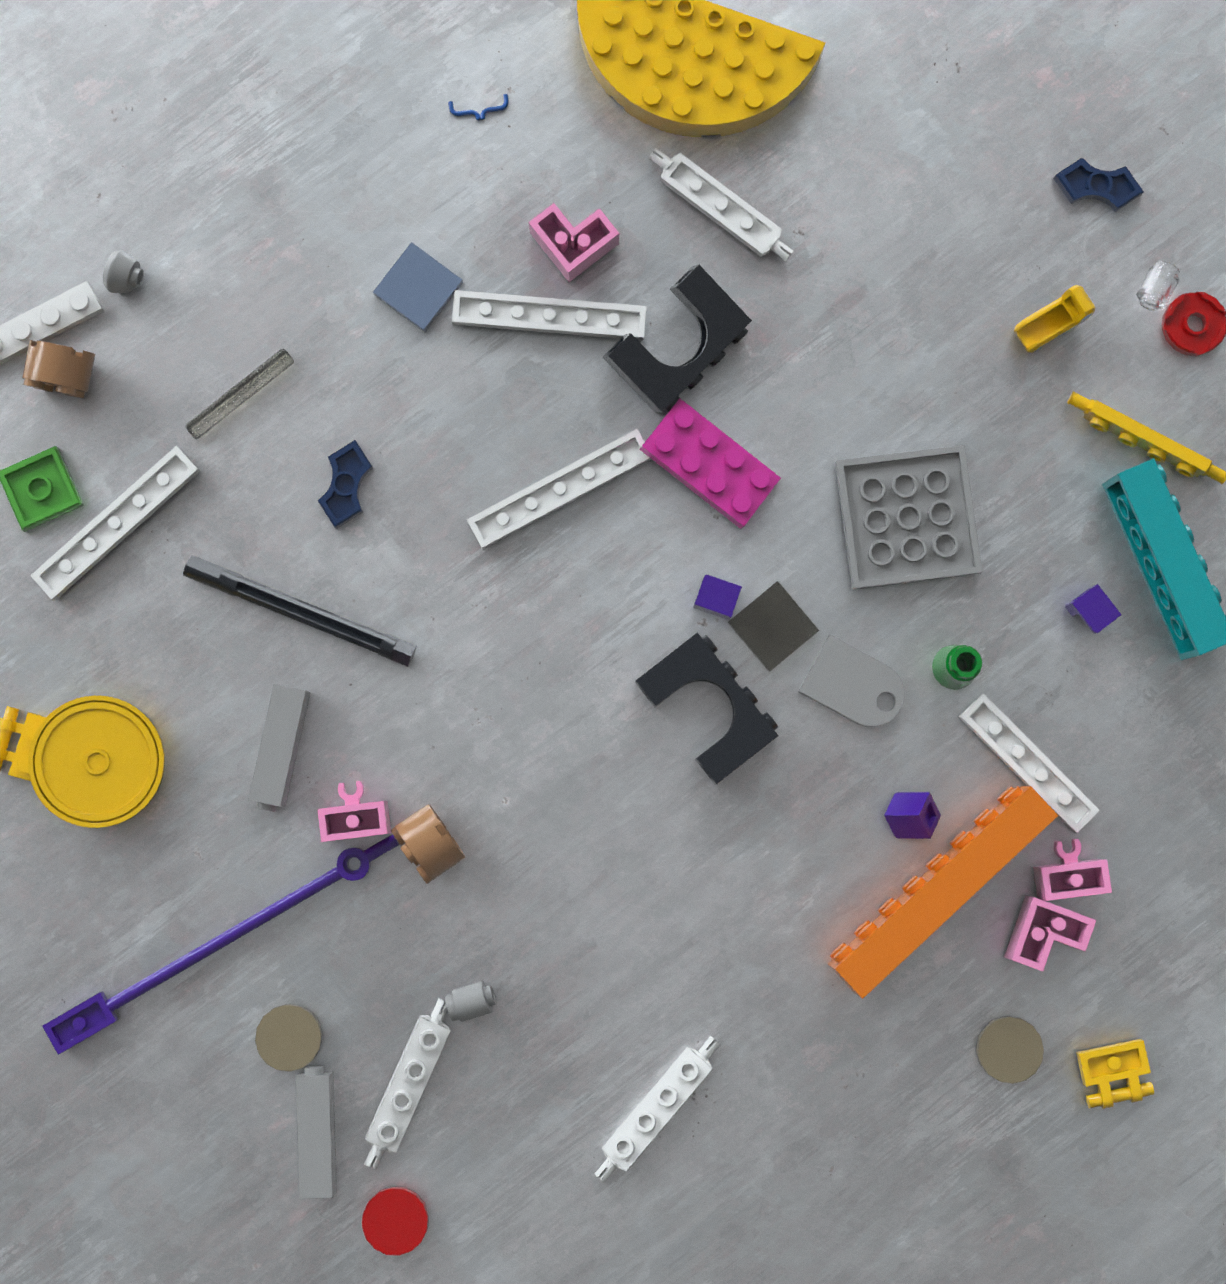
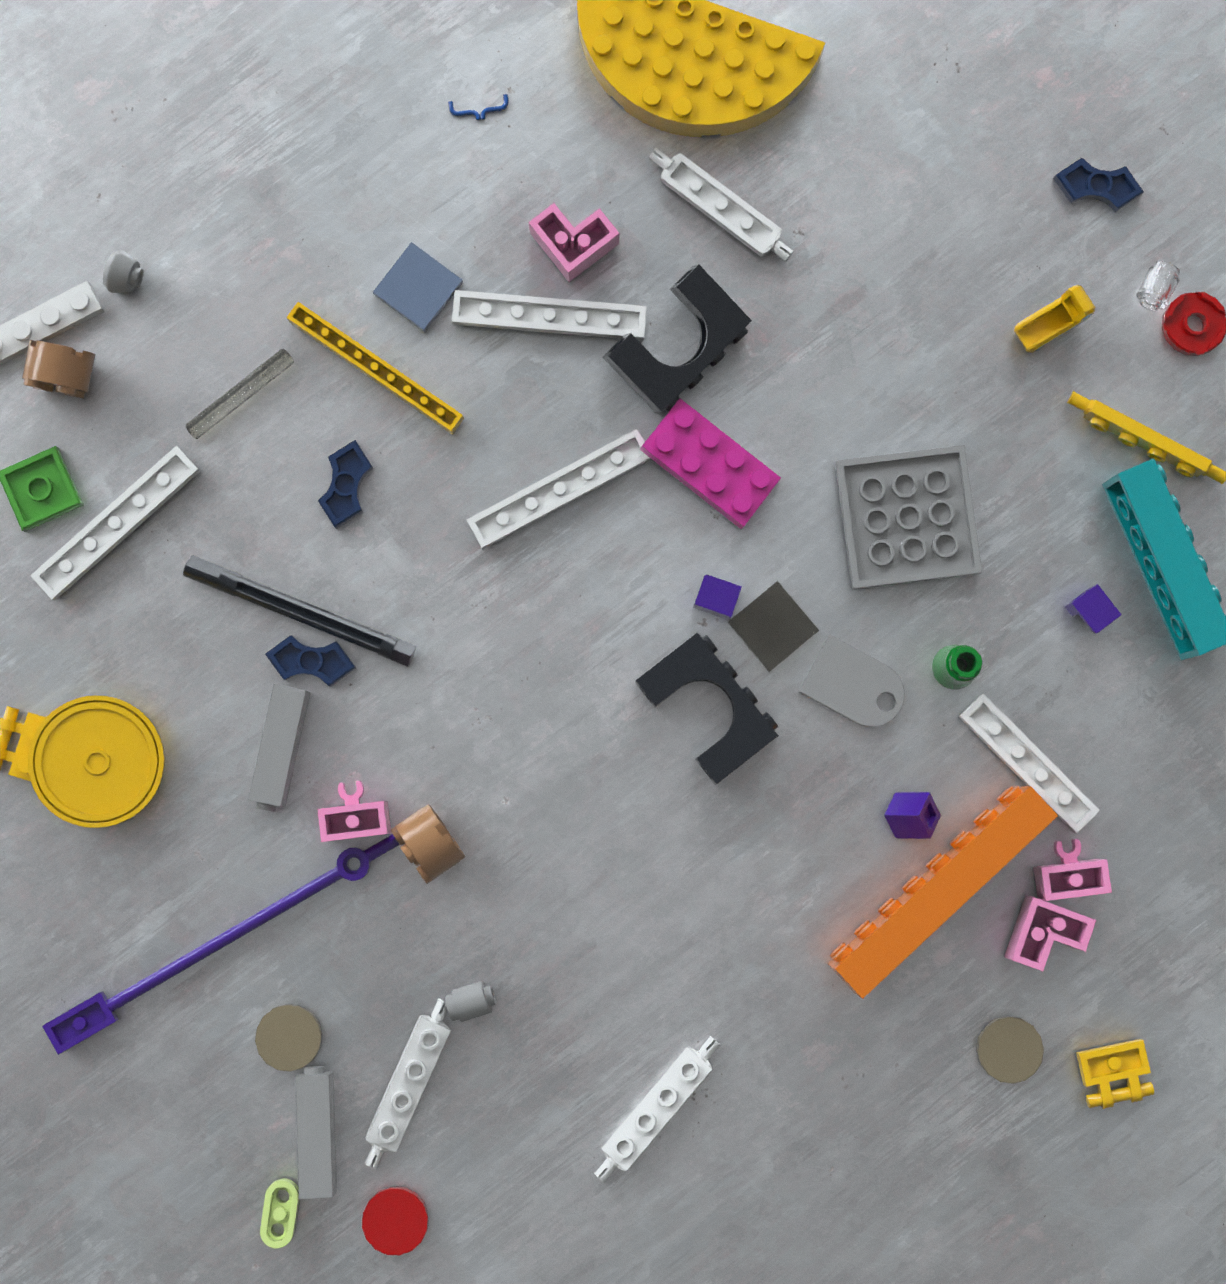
none -> yellowish green plate [260,1178,300,1248]
none -> dark blue tile [265,635,356,687]
none -> yellow piece [286,302,464,435]

